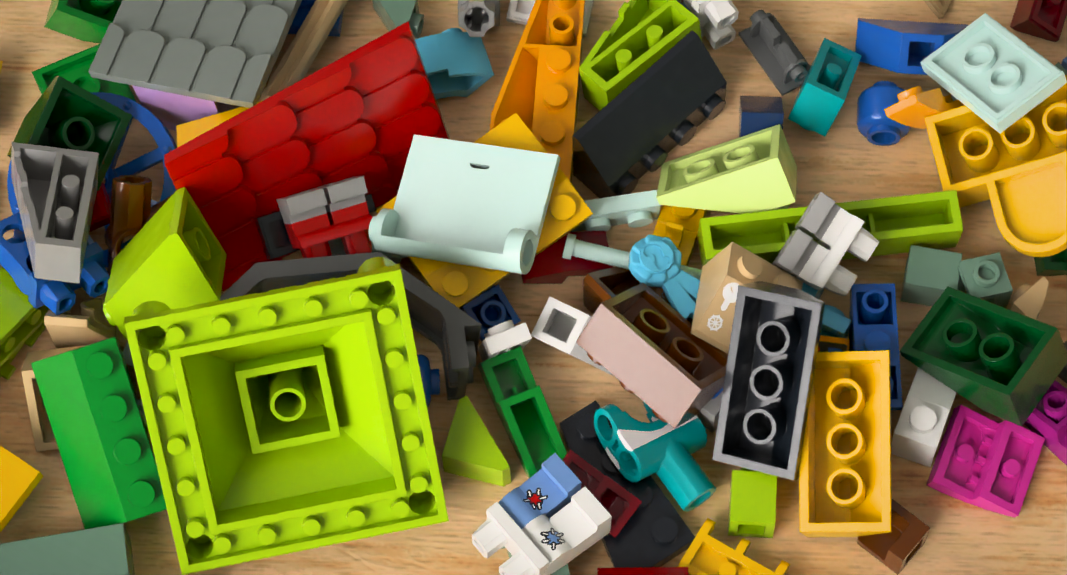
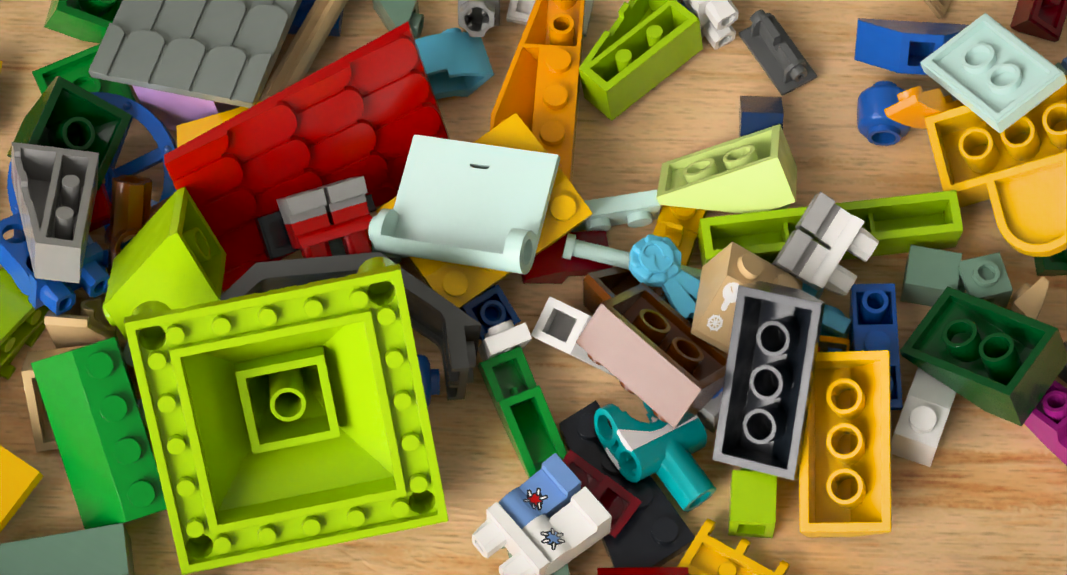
lime slope [442,396,511,487] -> none
black slope [572,30,727,198] -> none
teal slope [788,38,862,137] -> none
reddish brown panel [857,499,930,575] -> none
dark pink slope [926,405,1045,518] -> none

